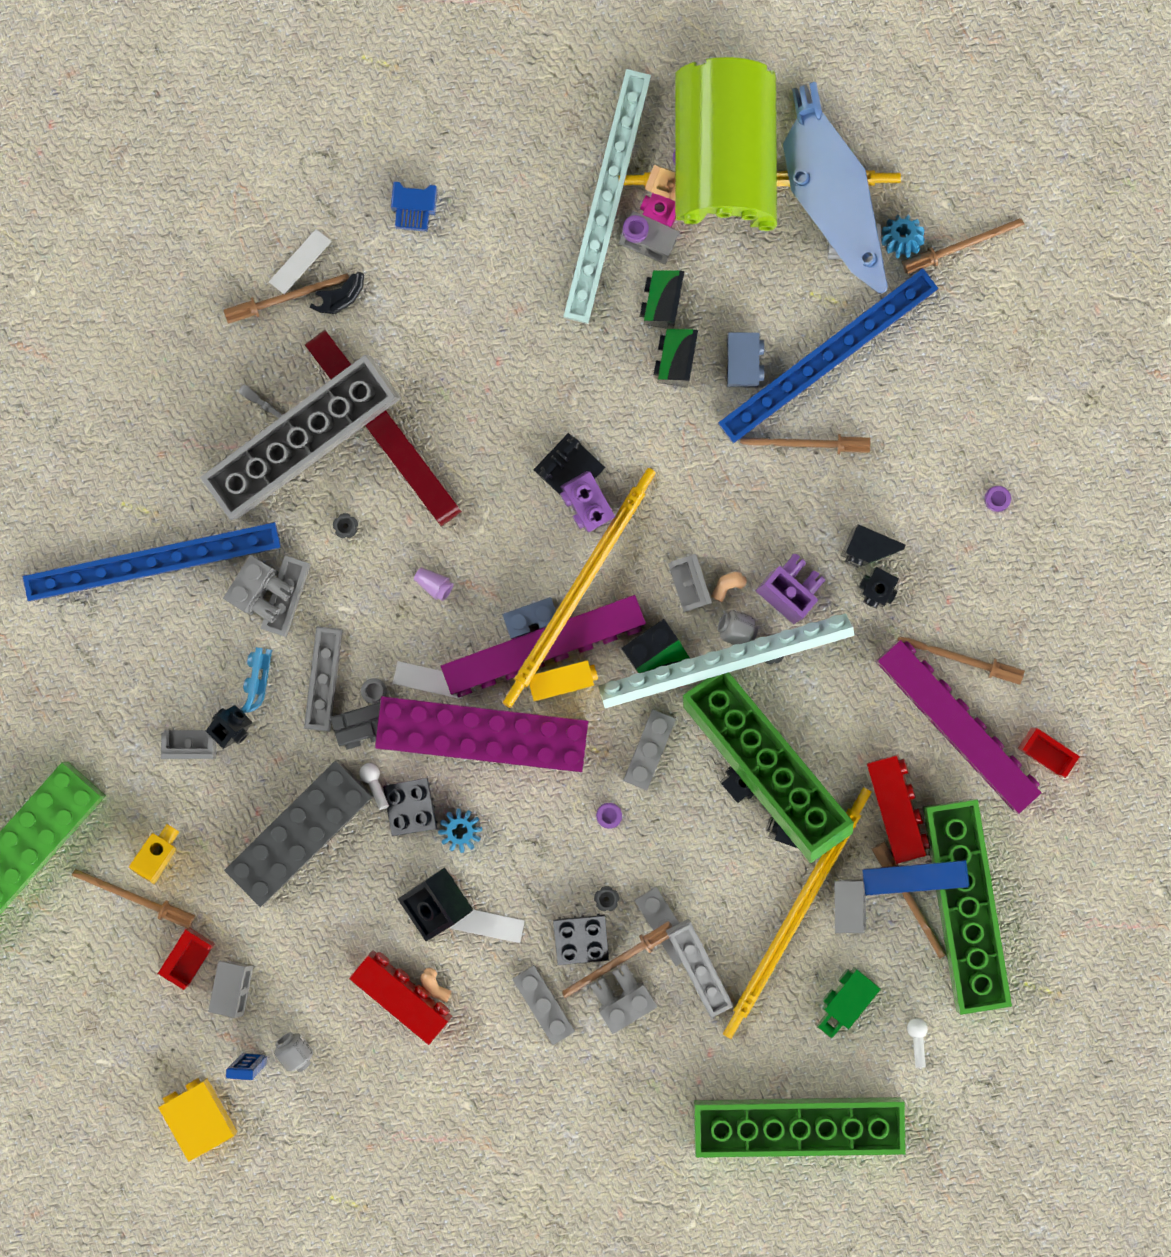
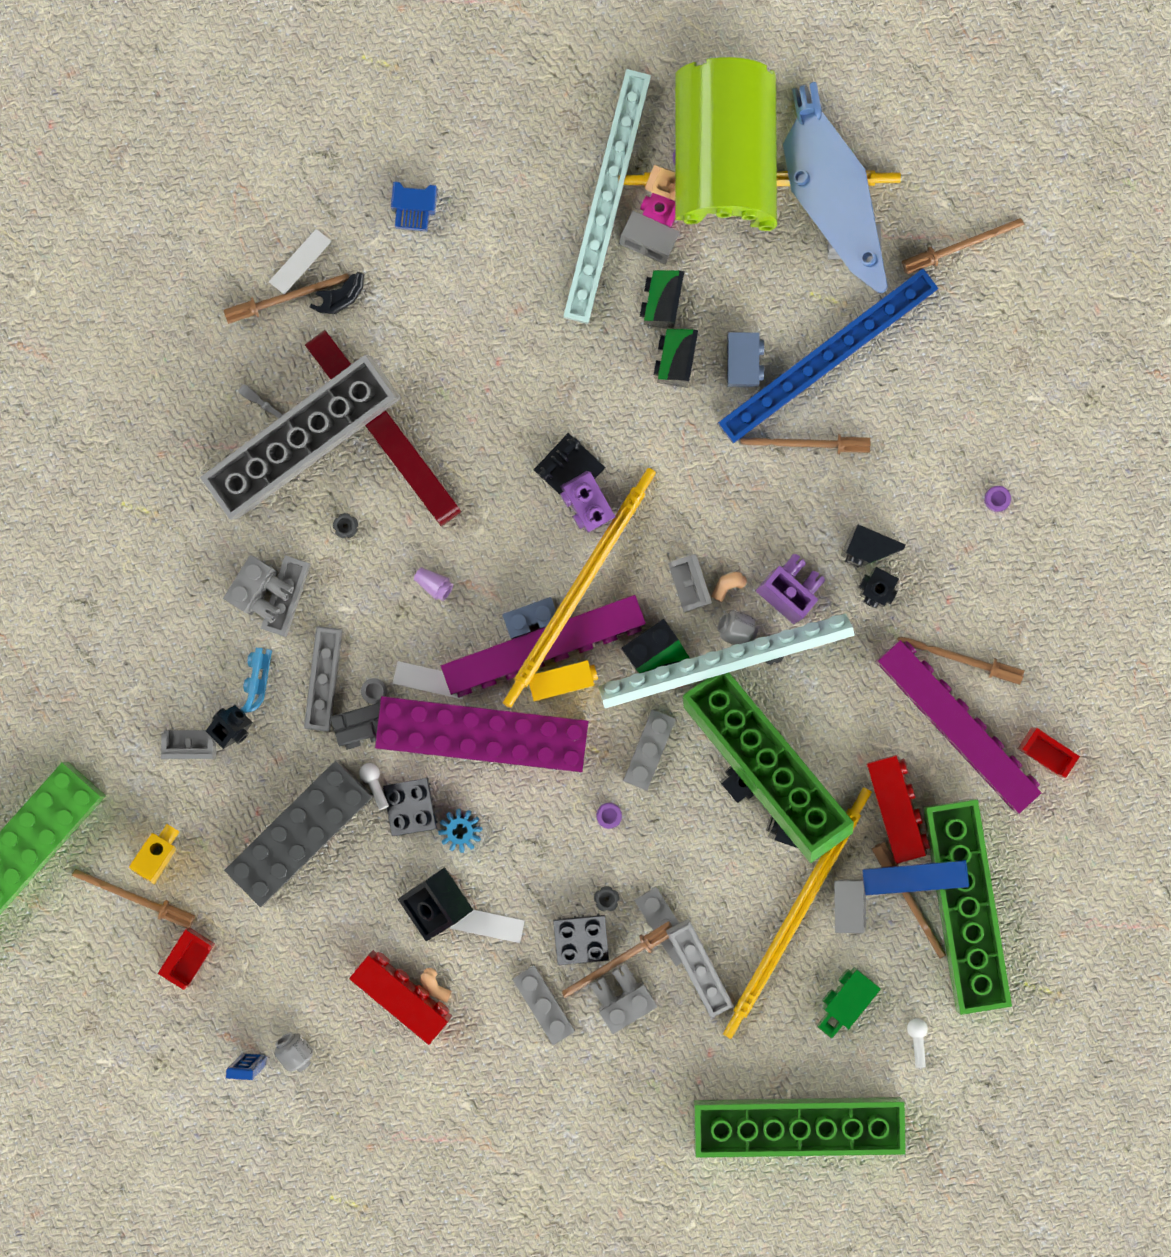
blue plate [22,522,281,602] -> none
yellow brick [158,1078,237,1162] -> none
light grey hinge [208,960,254,1018] -> none
medium lavender tile [622,215,649,243] -> none
dark azure gear [881,214,925,259] -> none

